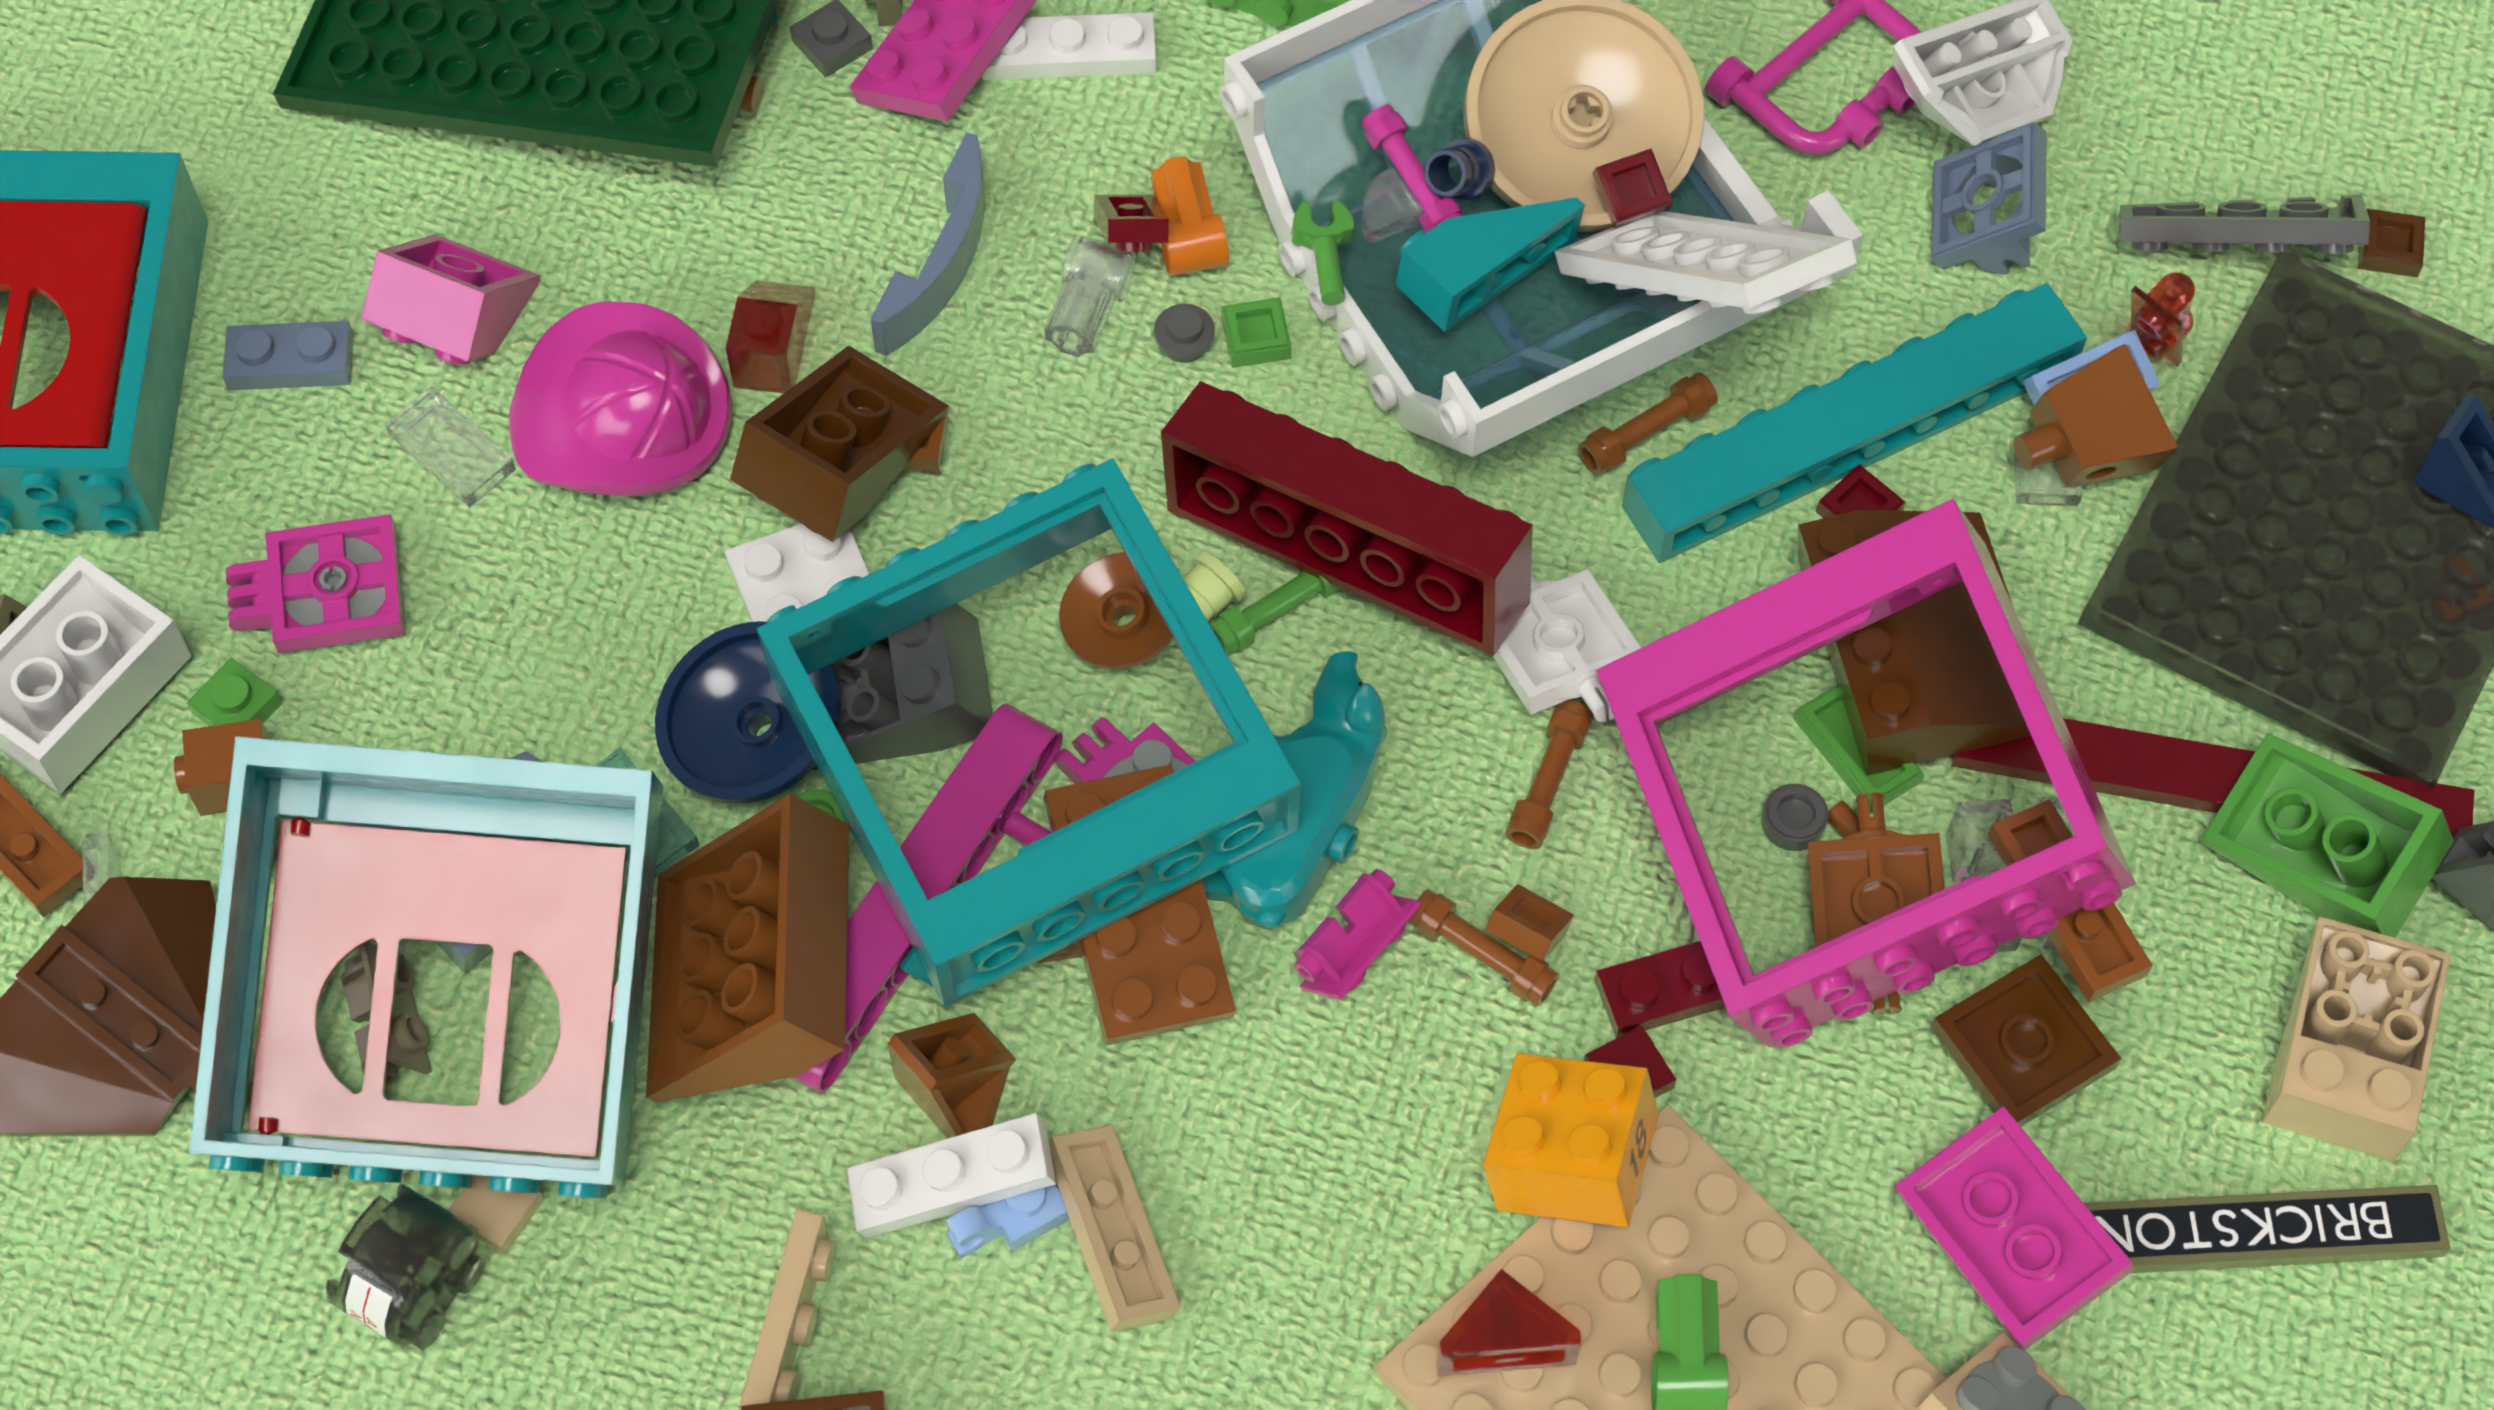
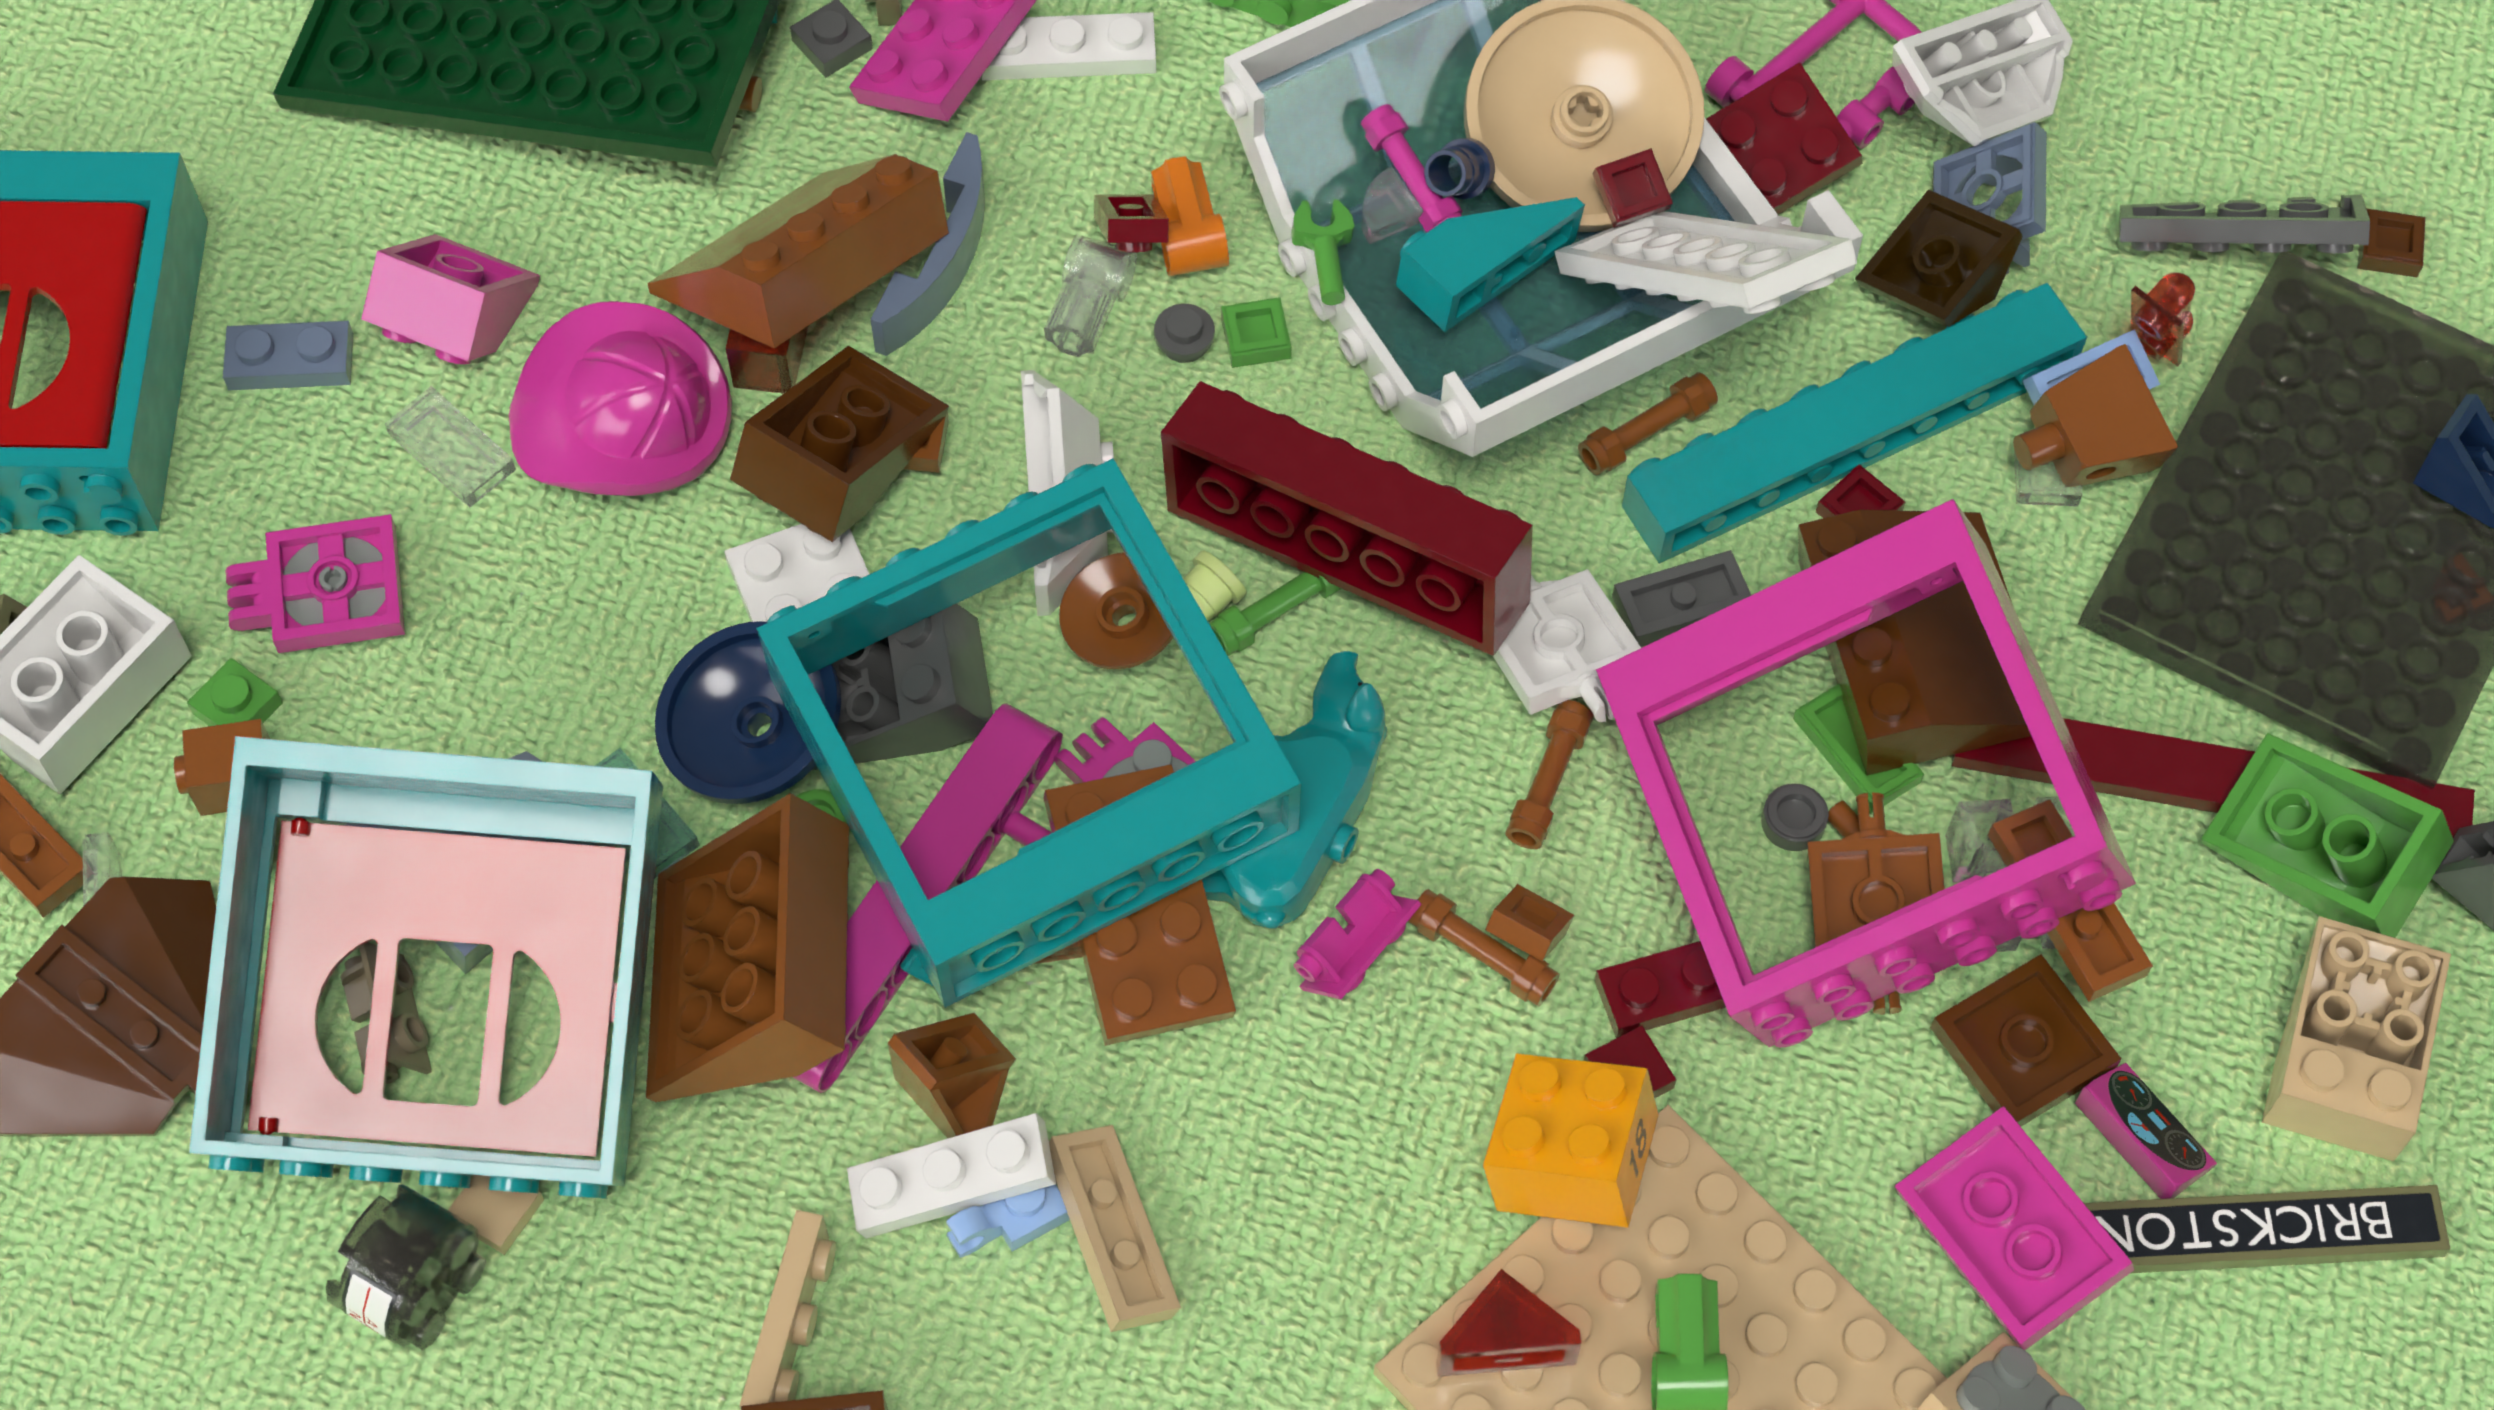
none -> dark orange slope [648,154,949,348]
none -> white wedge [1021,370,1114,616]
none -> dark grey plate [1612,550,1751,647]
none -> dark red plate [1706,62,1863,215]
none -> dark brown slope [1855,189,2023,327]
none -> slope [2075,1063,2217,1199]

